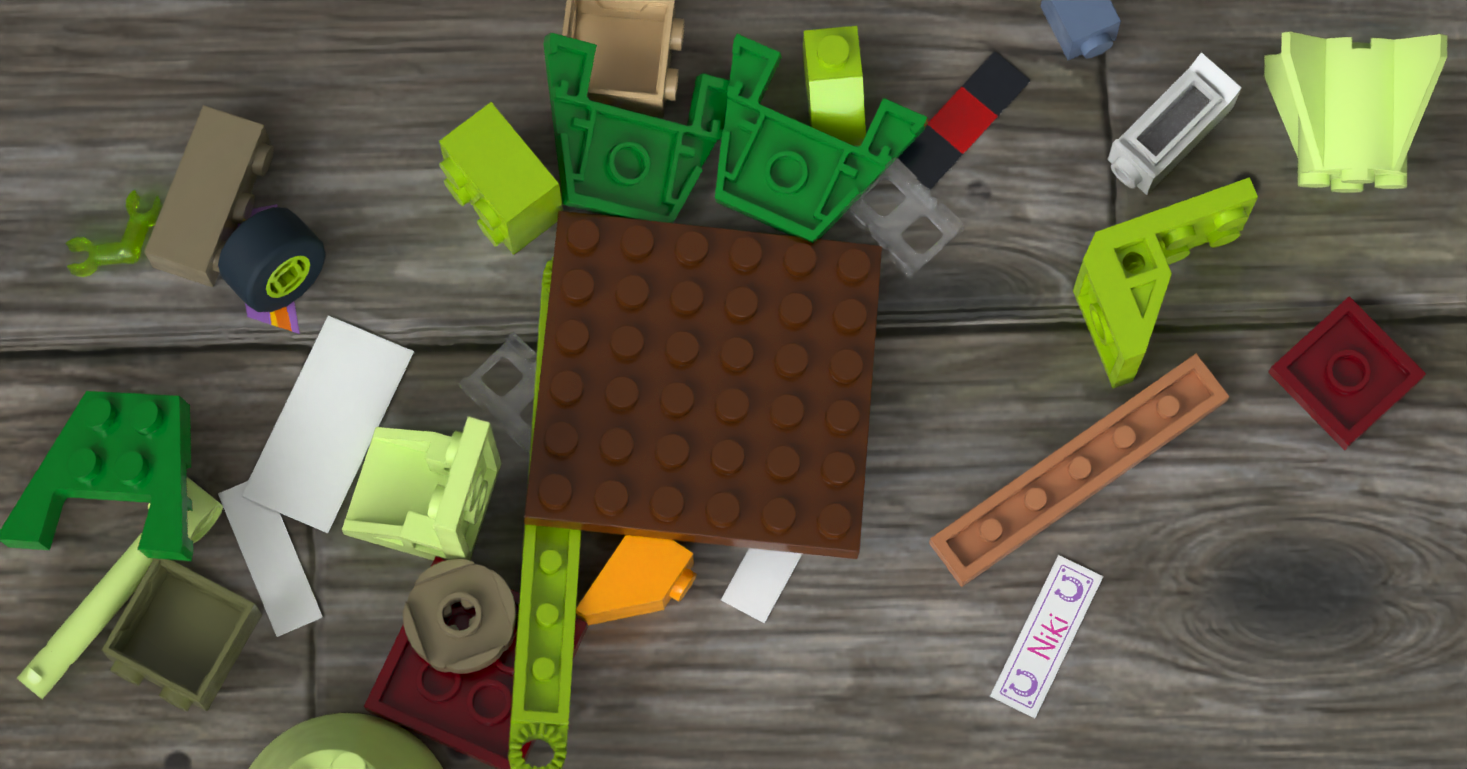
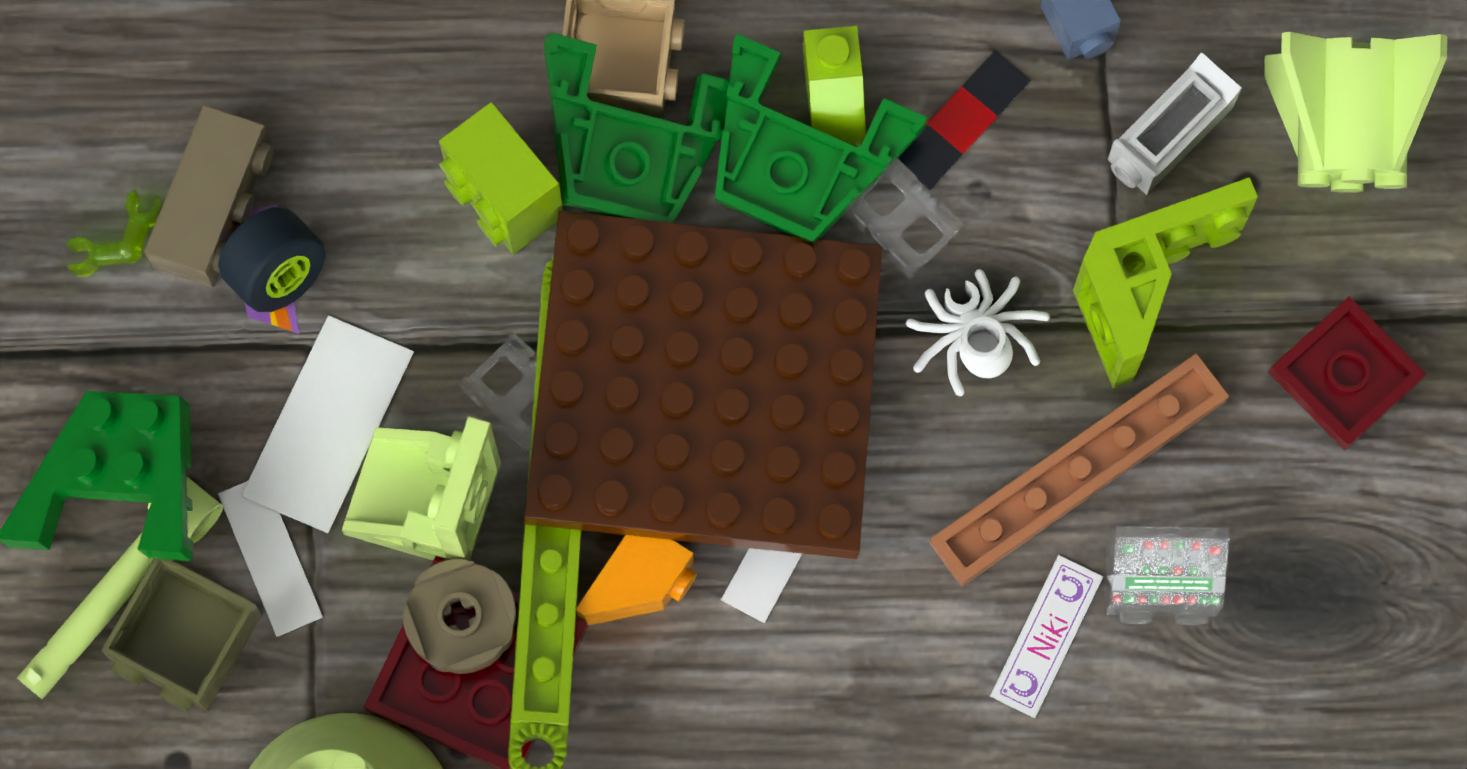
none -> white animal [906,269,1050,396]
none -> clear slope [1104,526,1230,625]

